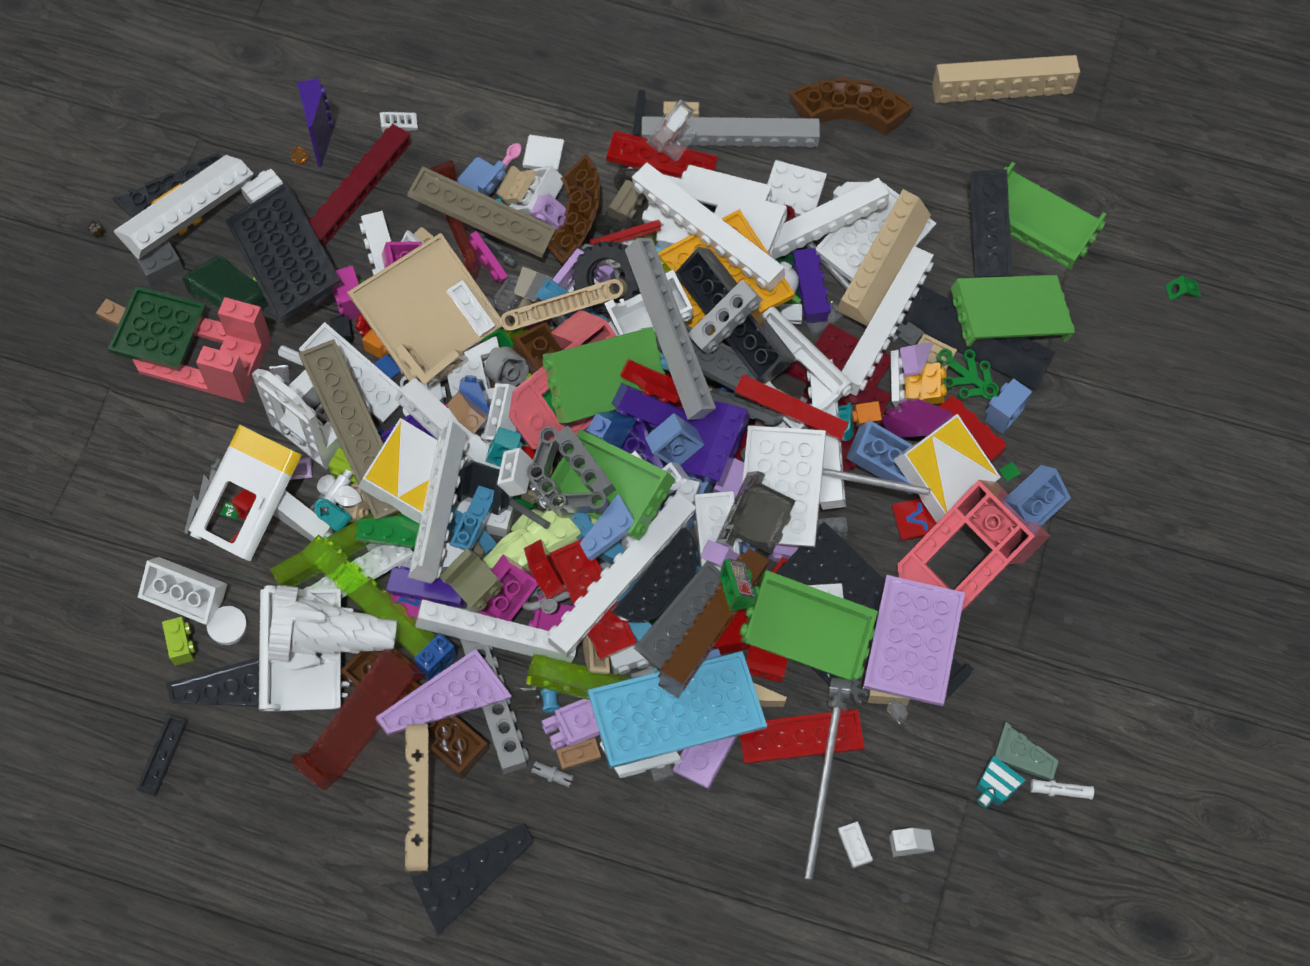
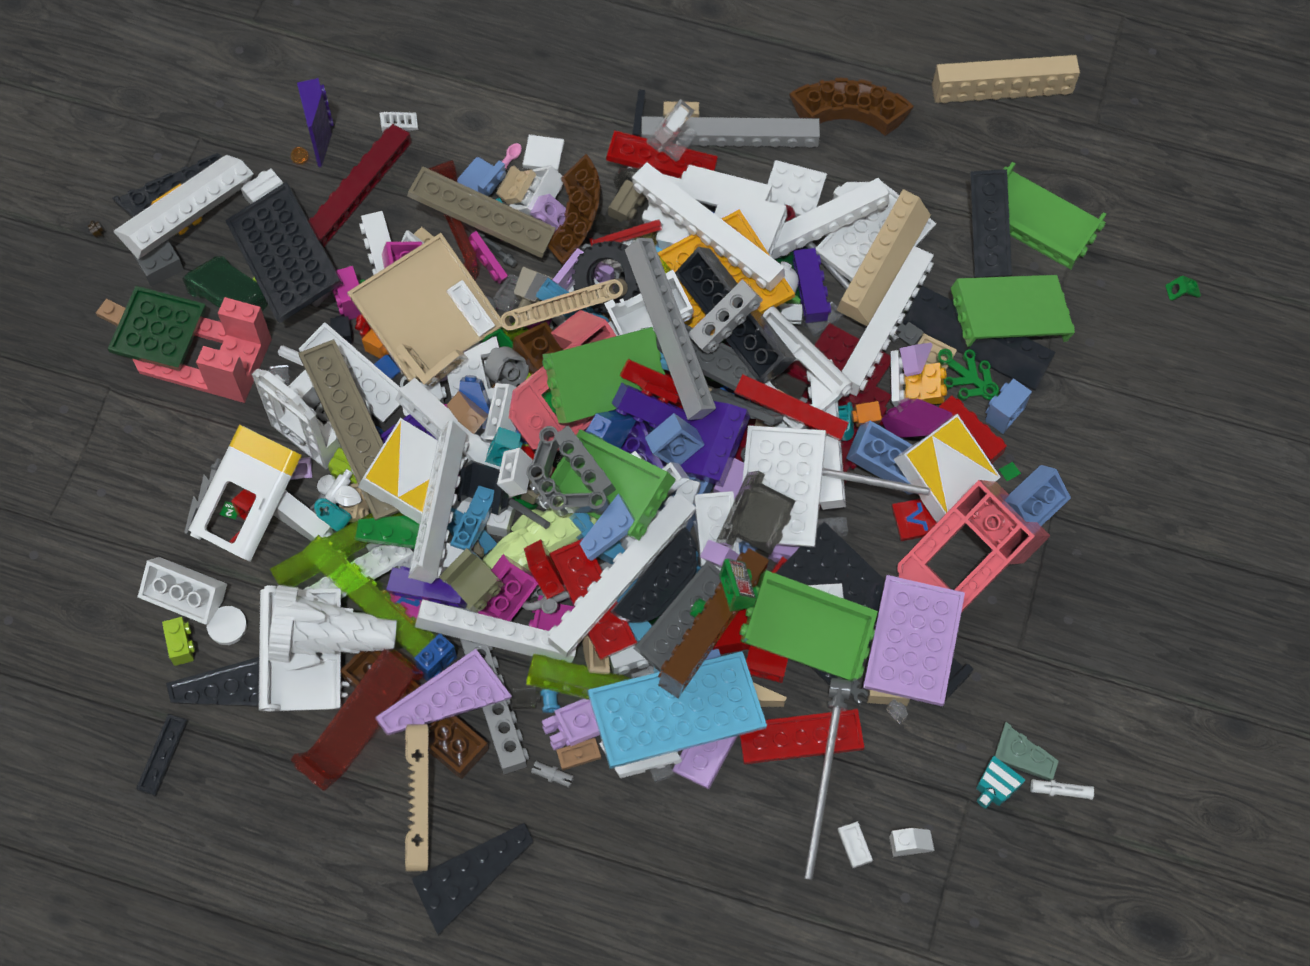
none -> green tile [689,598,706,618]

